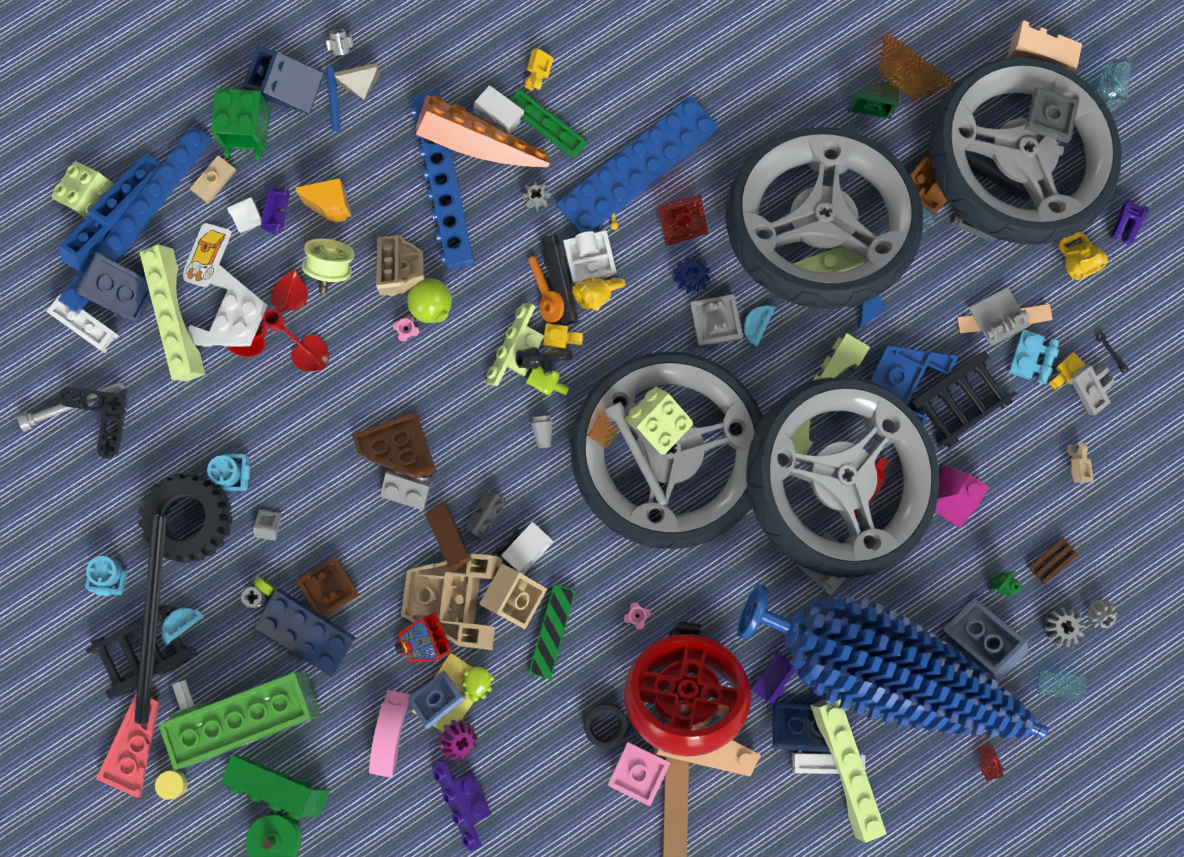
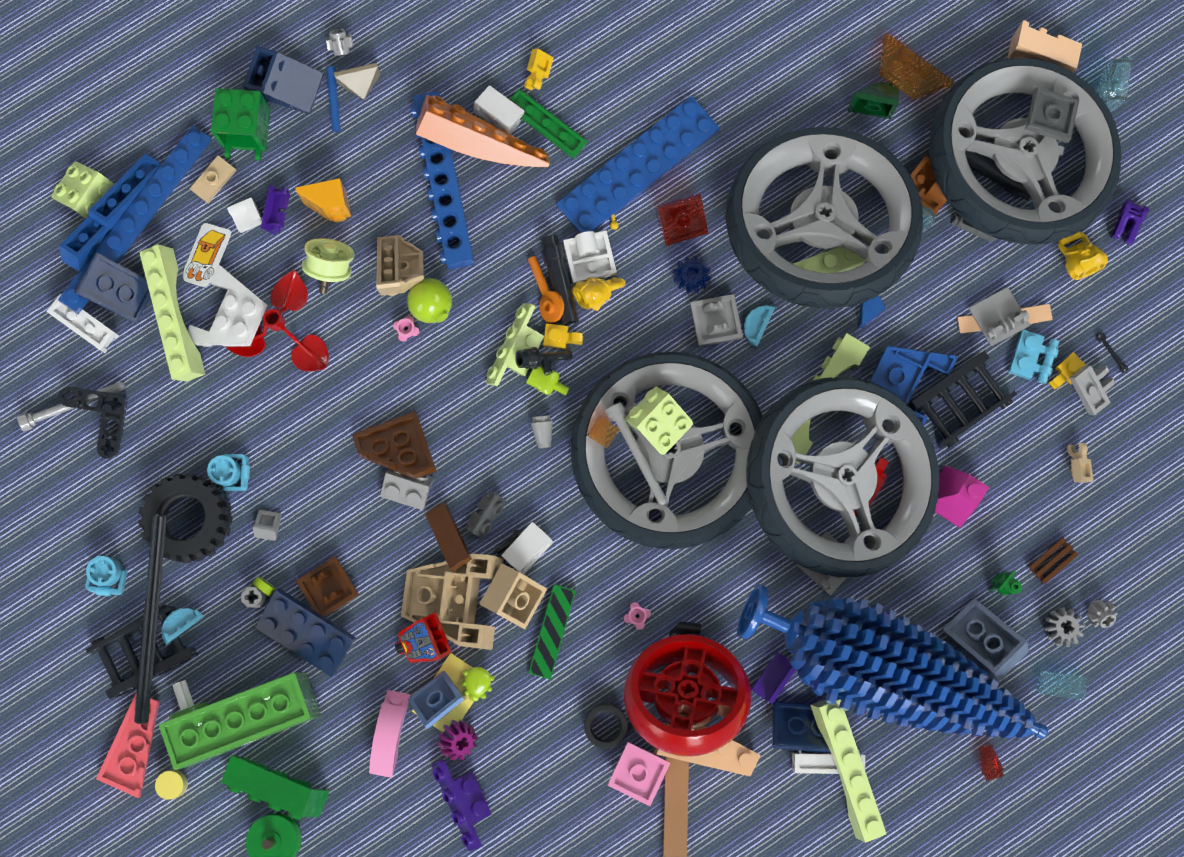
light grey gear [522,181,550,211] -> none

